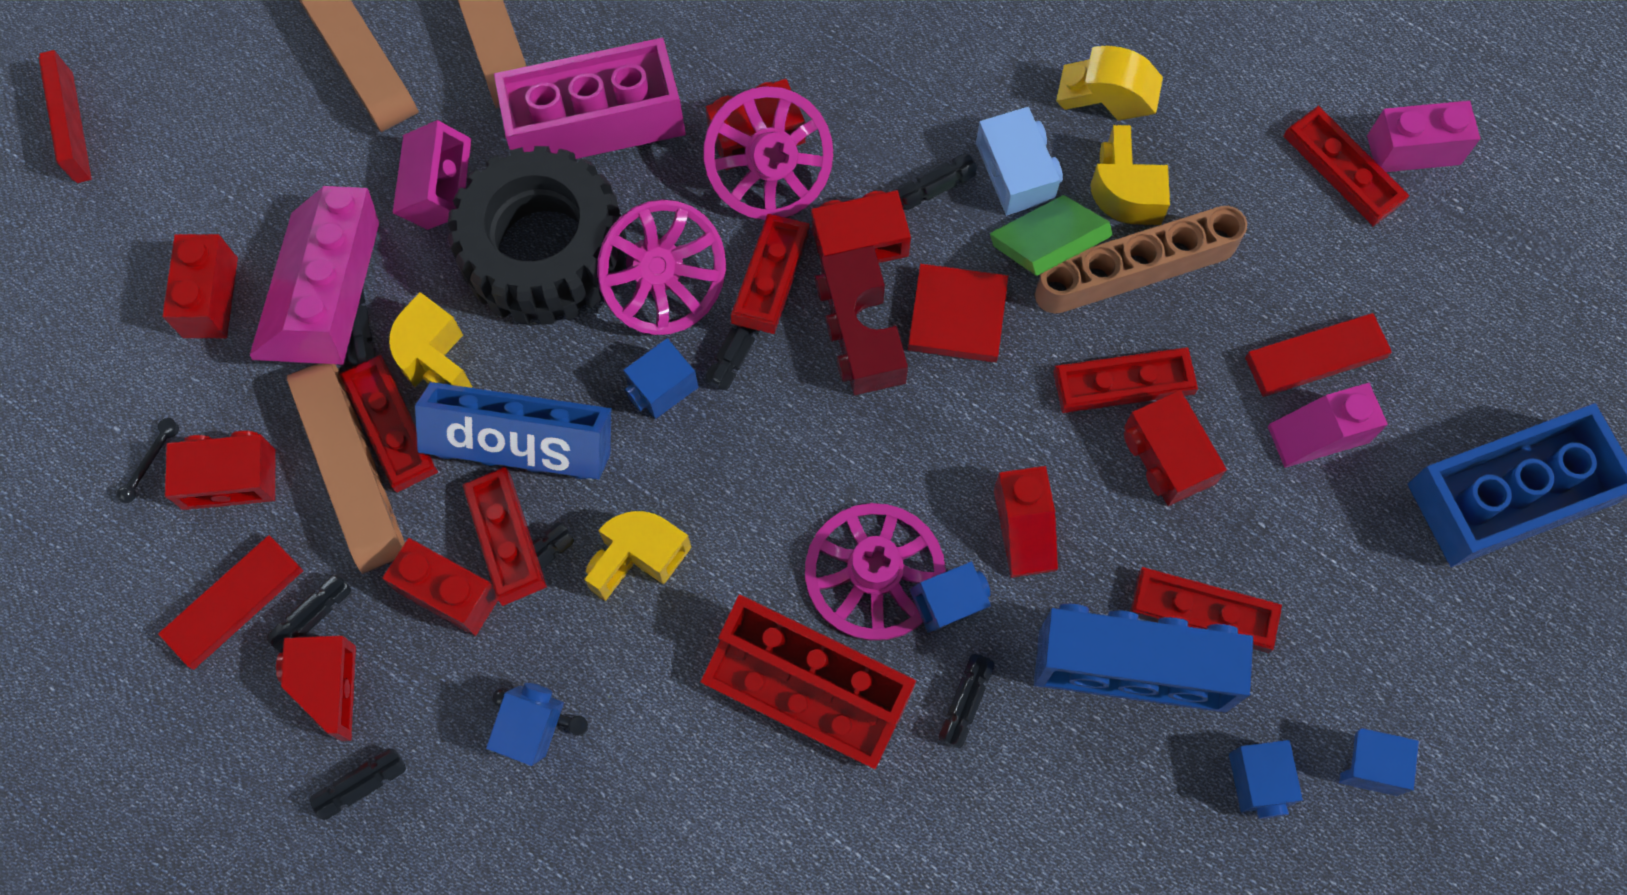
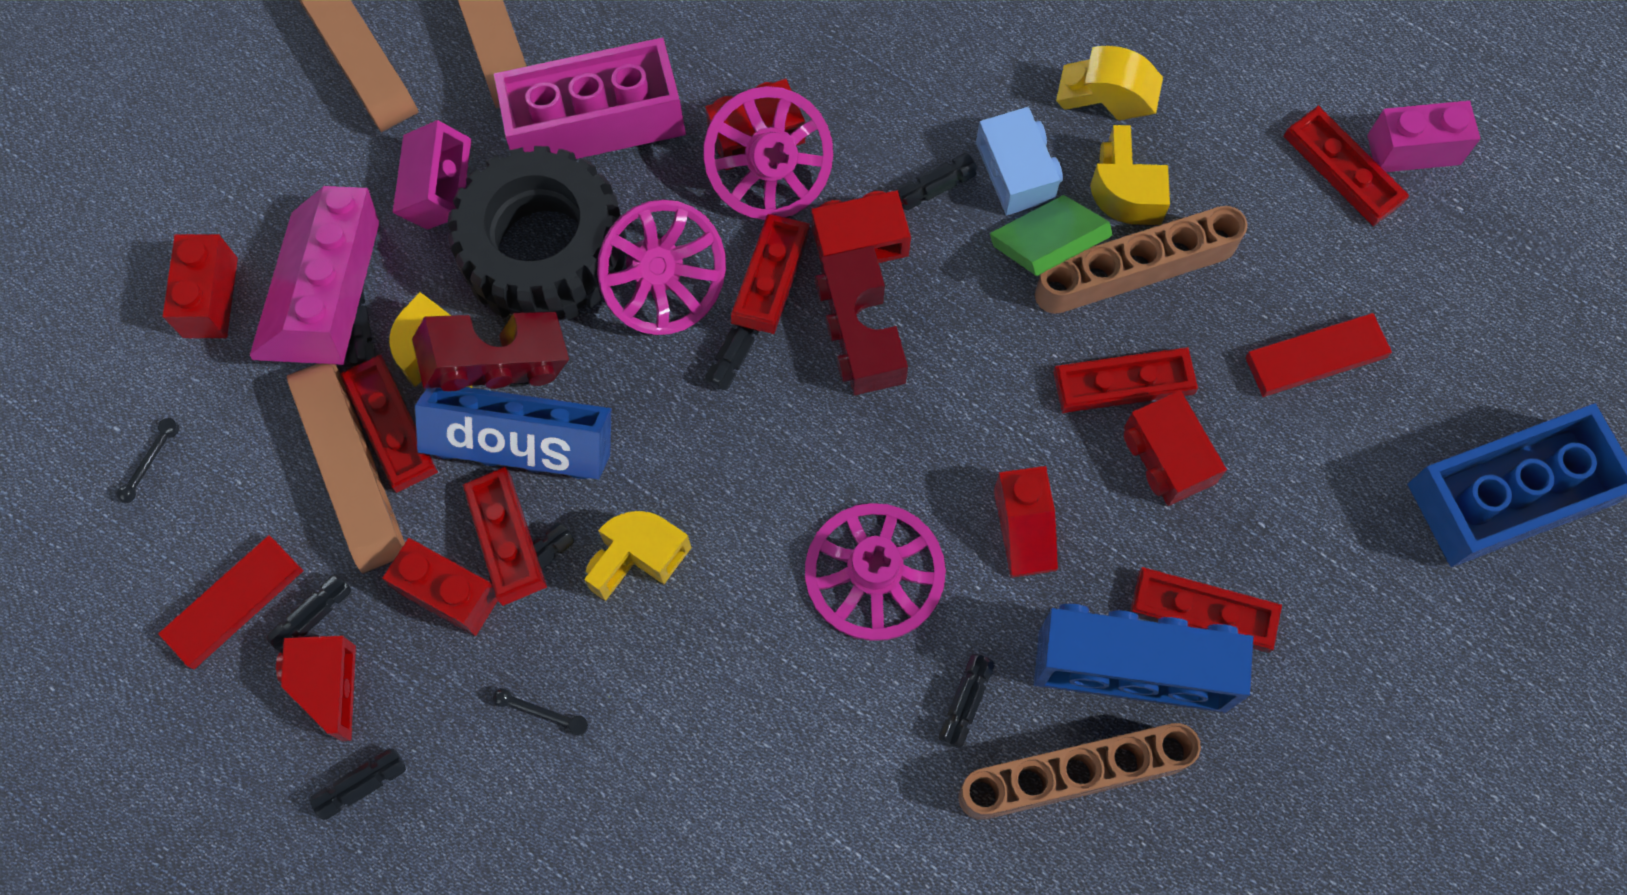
red tile [38,50,92,183] -> none
red brick [165,431,276,510] -> none
blue brick [486,683,564,766] -> none
blue brick [623,338,698,419] -> none
red brick [700,594,917,769] -> none
red tile [908,263,1008,363] -> none
blue brick [909,561,991,633] -> none
blue brick [1229,740,1303,819] -> none
dark pink slope [1268,383,1388,468] -> none
blue panel [1339,728,1419,796] -> none
none -> dark red arch [412,312,569,392]
none -> nougat beam [958,723,1201,820]

